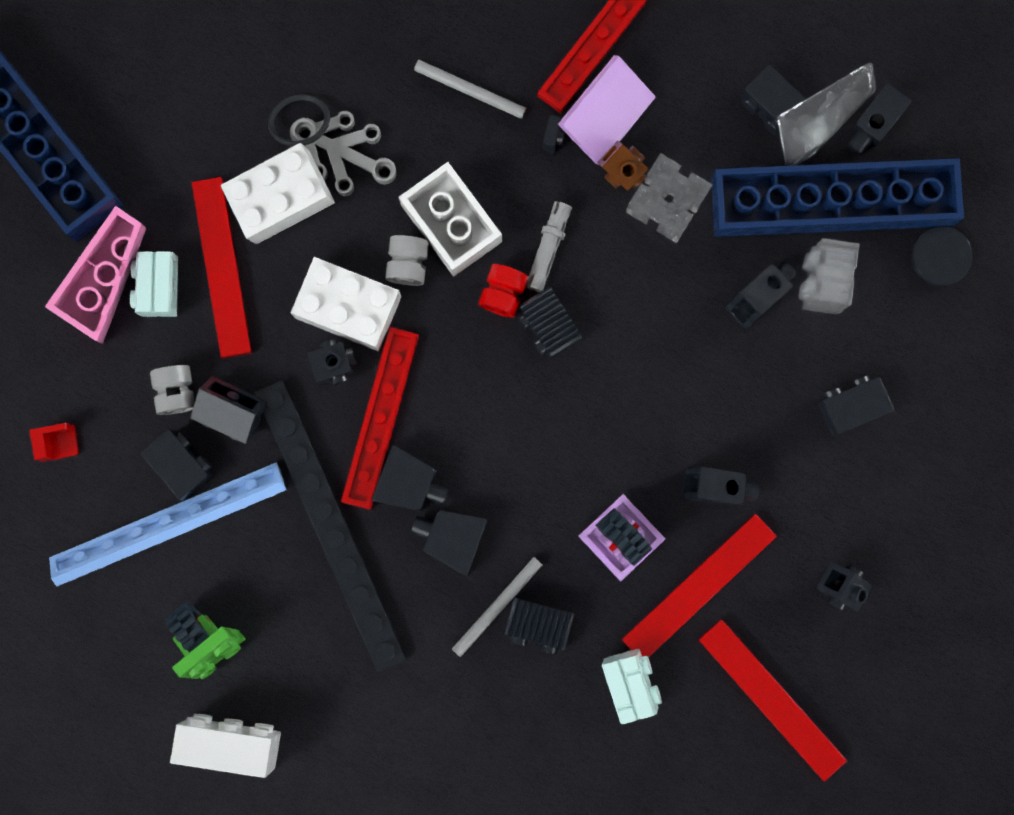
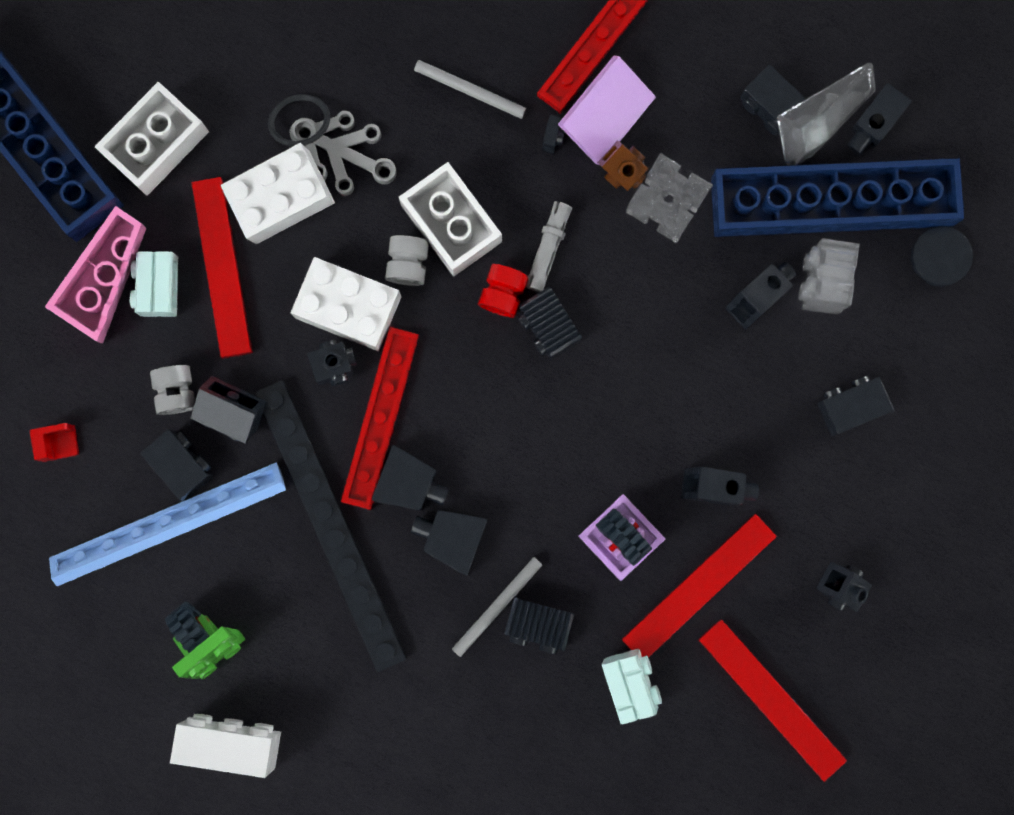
none -> white brick [95,82,209,196]

